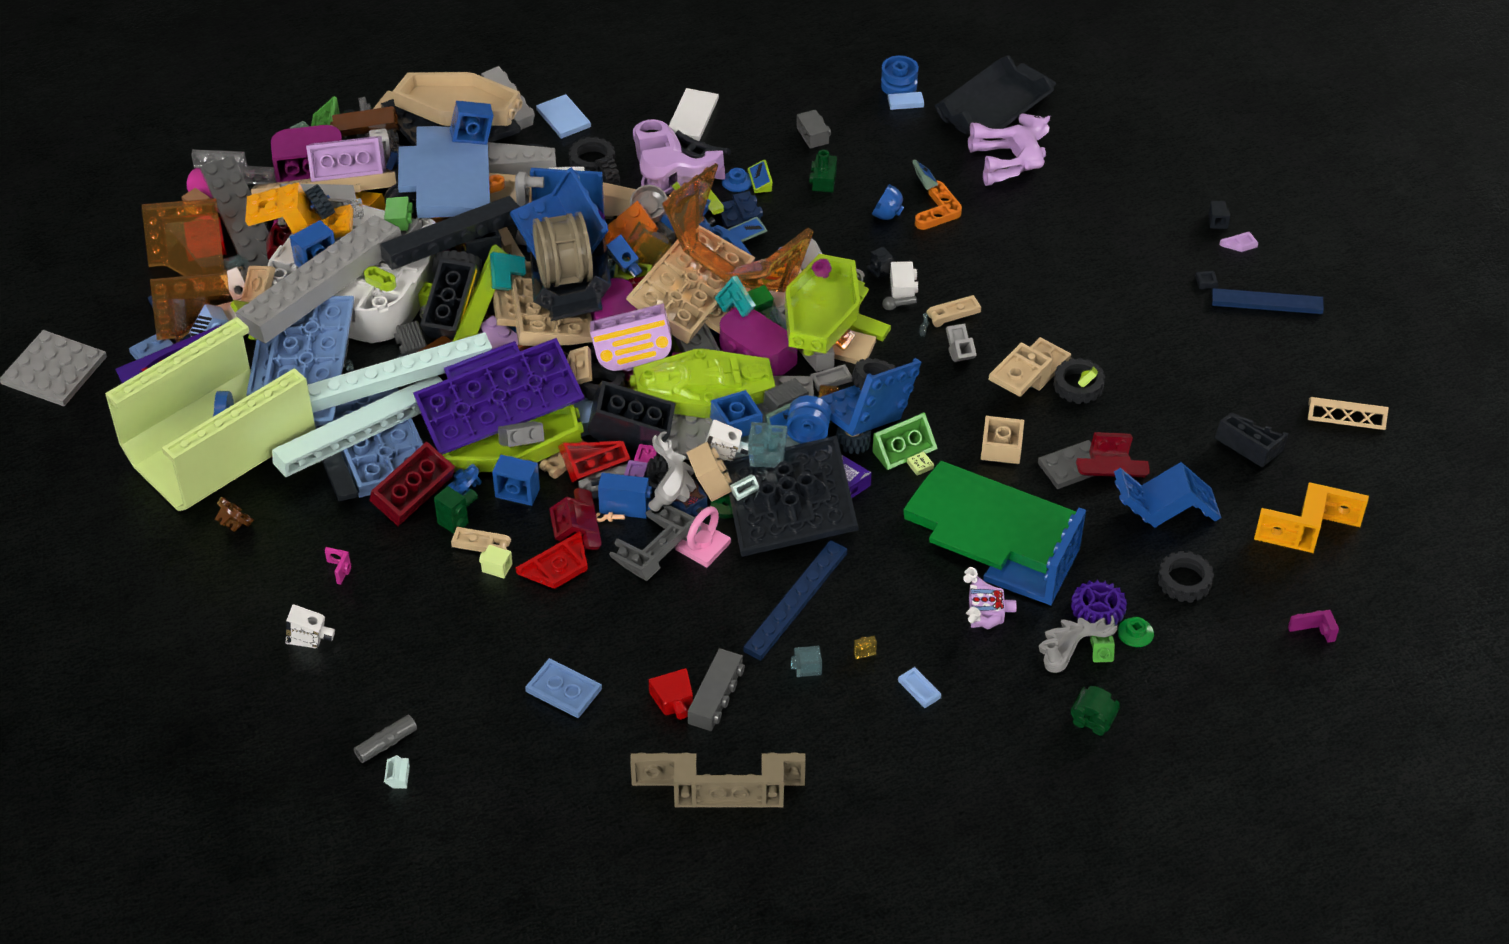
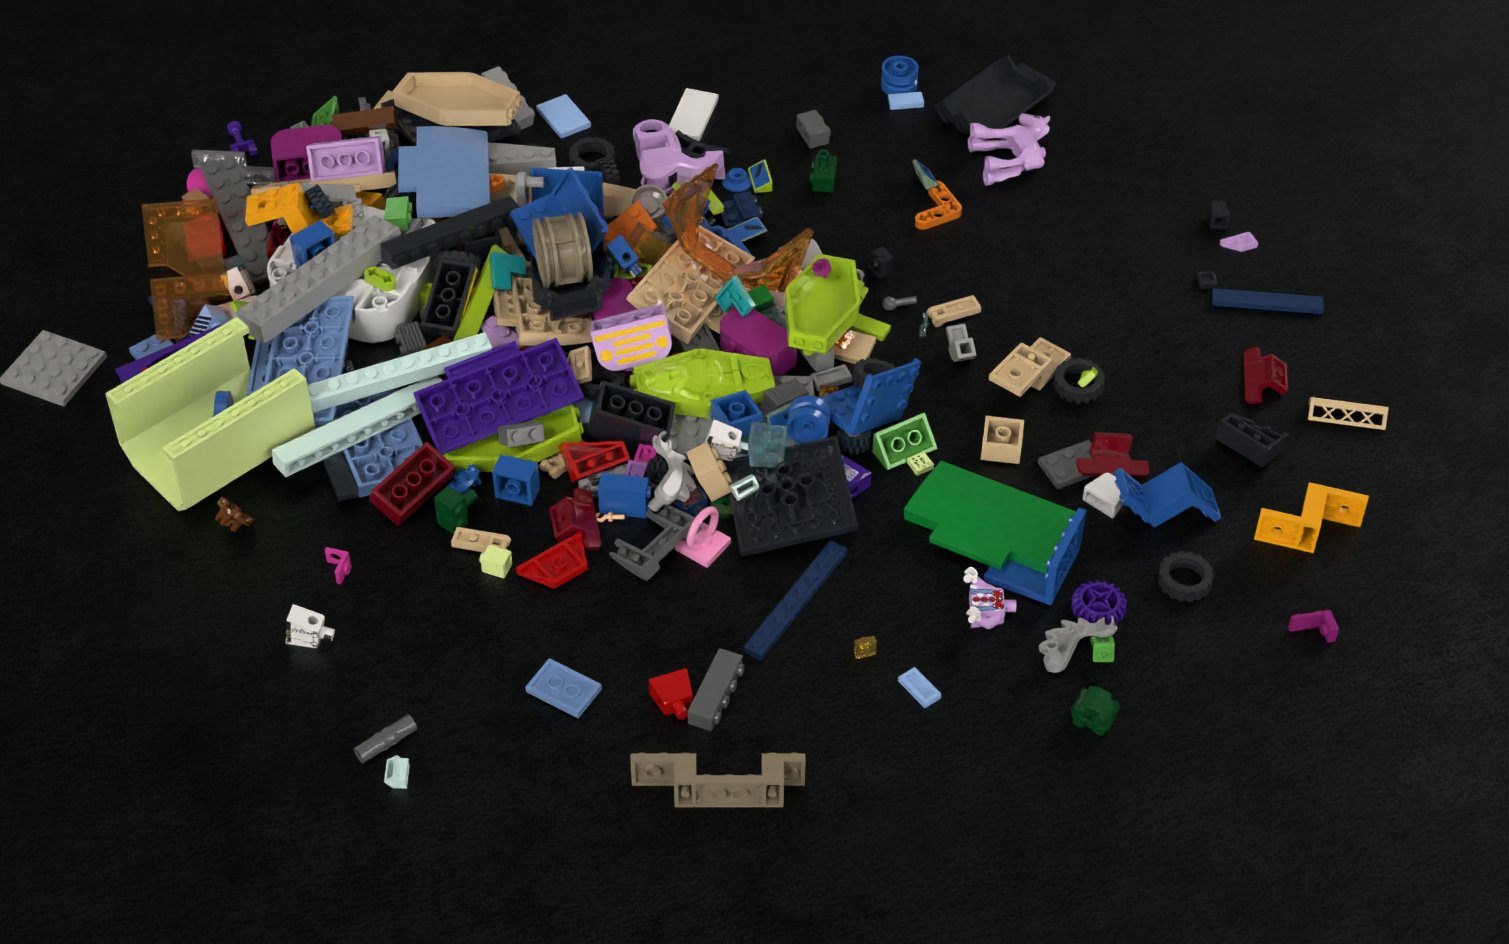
tan tile [241,266,276,302] -> none
blue brick [450,101,494,145] -> none
clear light blue brick [791,646,822,677] -> none
blue cylinder [871,184,904,220] -> none
white brick [890,262,918,299] -> none
green piece [1117,617,1154,647] -> none
none -> dark purple bar [227,121,257,160]
none -> white torso [1083,473,1123,518]
none -> dark red plate [1244,347,1288,404]

